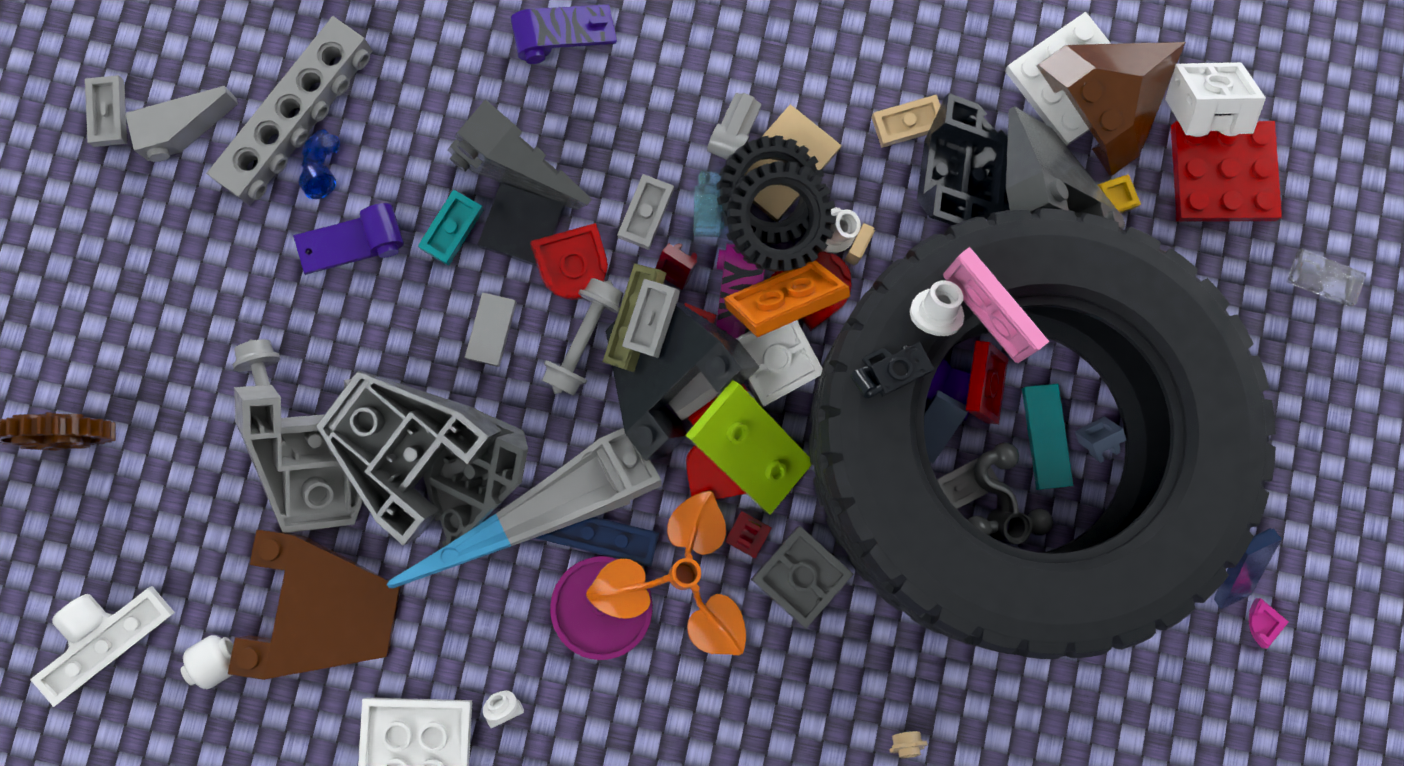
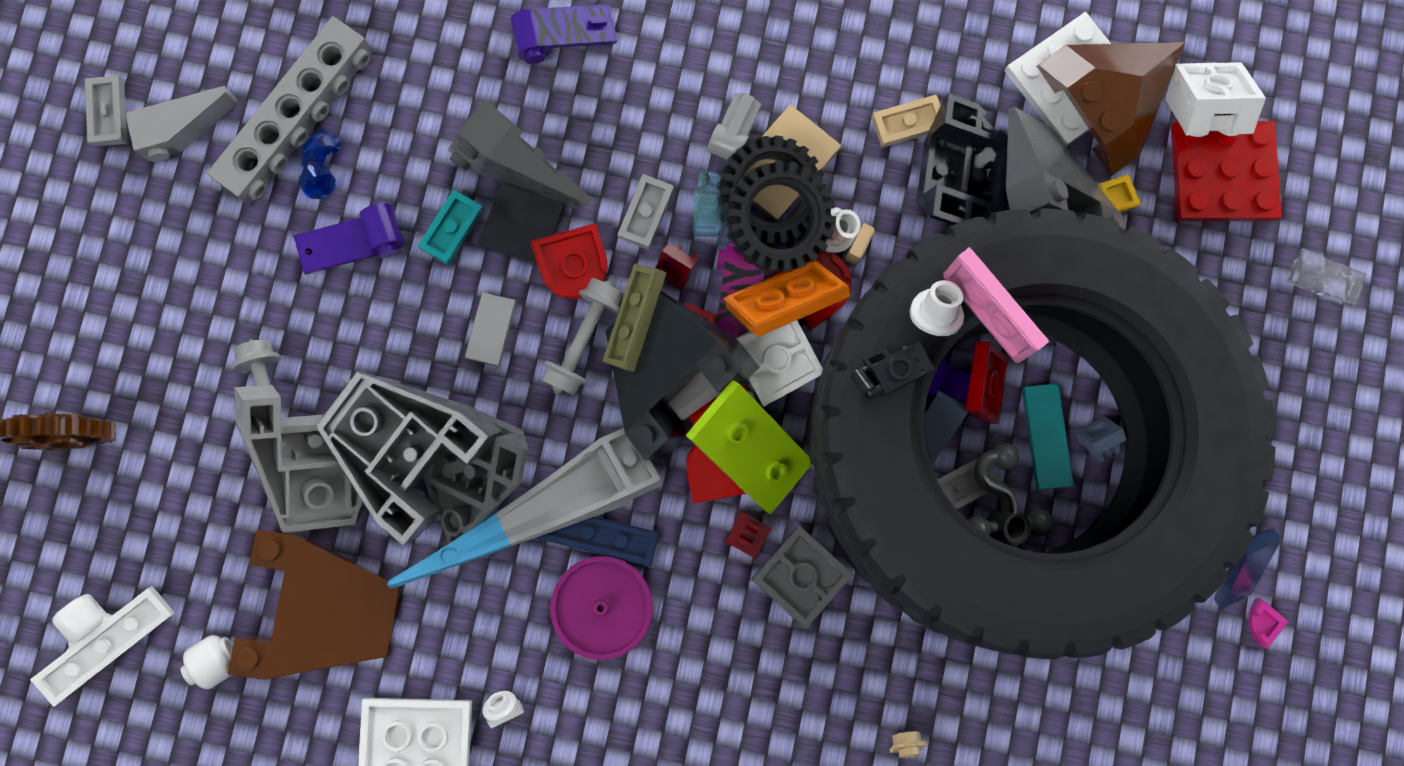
orange plant [586,491,746,655] -> none
light grey plate [622,279,680,358] -> none

